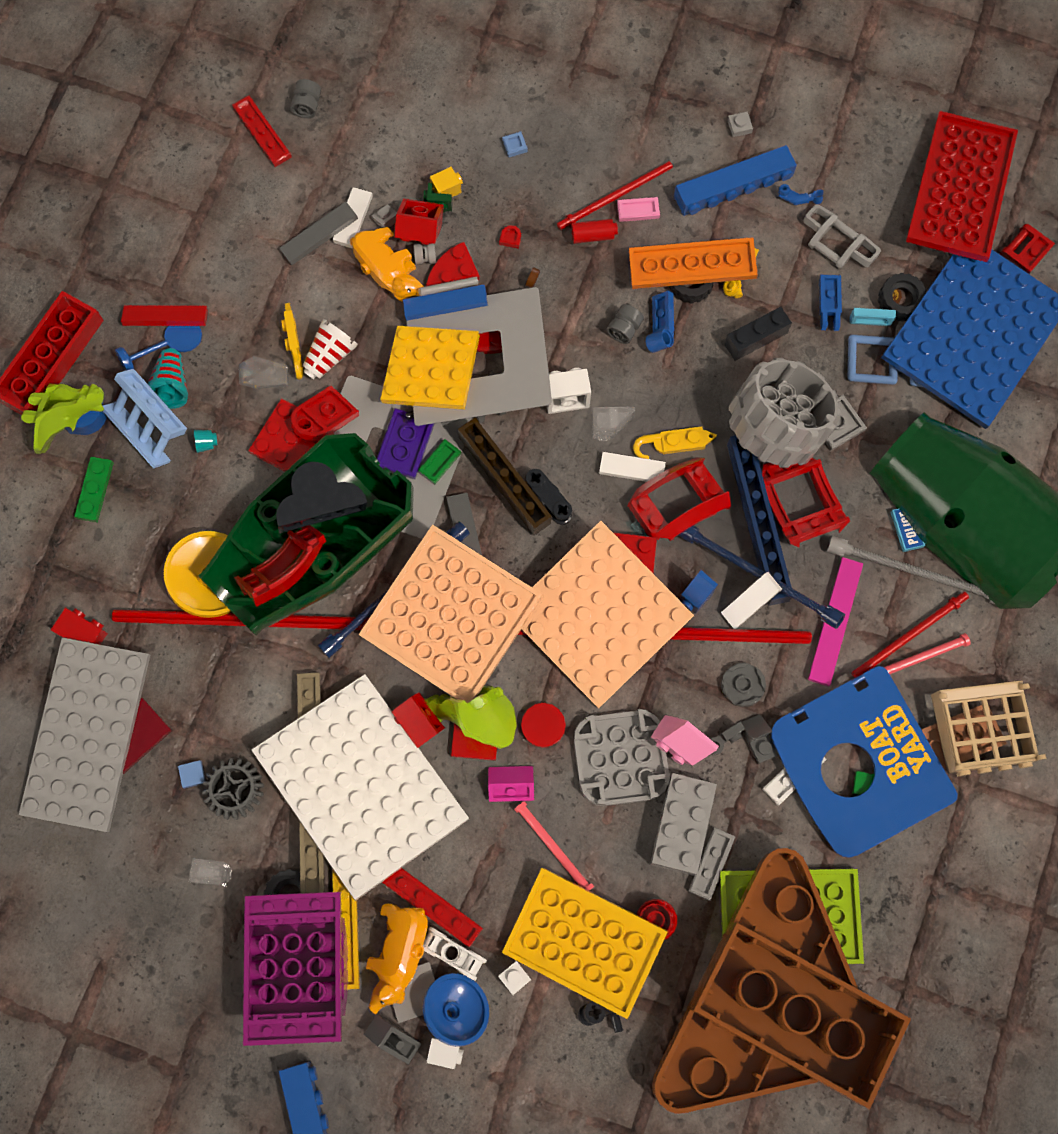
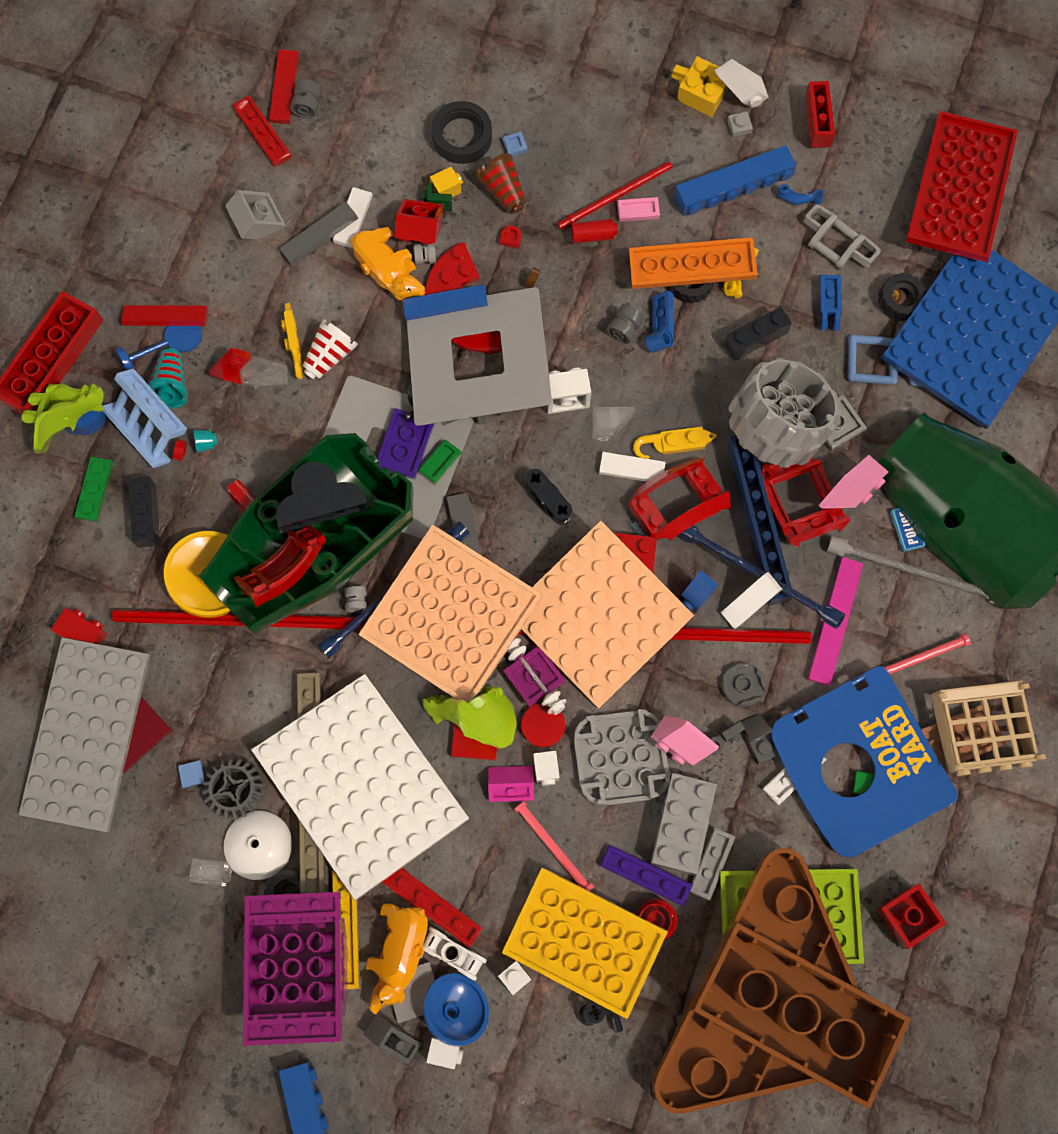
red plate [248,398,335,472] -> none
red tile [291,386,359,441] -> none
light grey plate [372,204,397,228] -> none
yellow plate [381,326,480,410] -> none
red brick [391,692,445,748] -> none
light grey bar [418,277,478,296] -> none
dark brown brick [458,418,552,536] -> none
medium azure tile [850,308,896,326] -> none
red bar [851,591,969,678] -> none
red plate [999,223,1055,274] -> none
none -> black brick [128,477,160,548]
none -> red tile [173,439,187,461]
none -> red slope [209,348,251,385]
none -> white dish [224,811,293,880]
none -> light grey slope [225,190,286,240]
none -> red brick [227,480,256,512]
none -> red tile [269,49,299,124]
none -> light grey wheel [344,586,367,613]
none -> black tyre [432,101,492,164]
none -> reddish brown cone [475,153,526,214]
none -> magenta plate [503,638,566,715]
none -> white brick [533,751,559,786]
none -> dark purple tile [600,845,693,907]
none -> yellow hinge [672,56,729,117]
none -> white slope [715,59,769,108]
none -> red brick [805,81,835,148]
none -> bright pink slope [819,455,888,508]
none -> red brick [875,883,947,949]

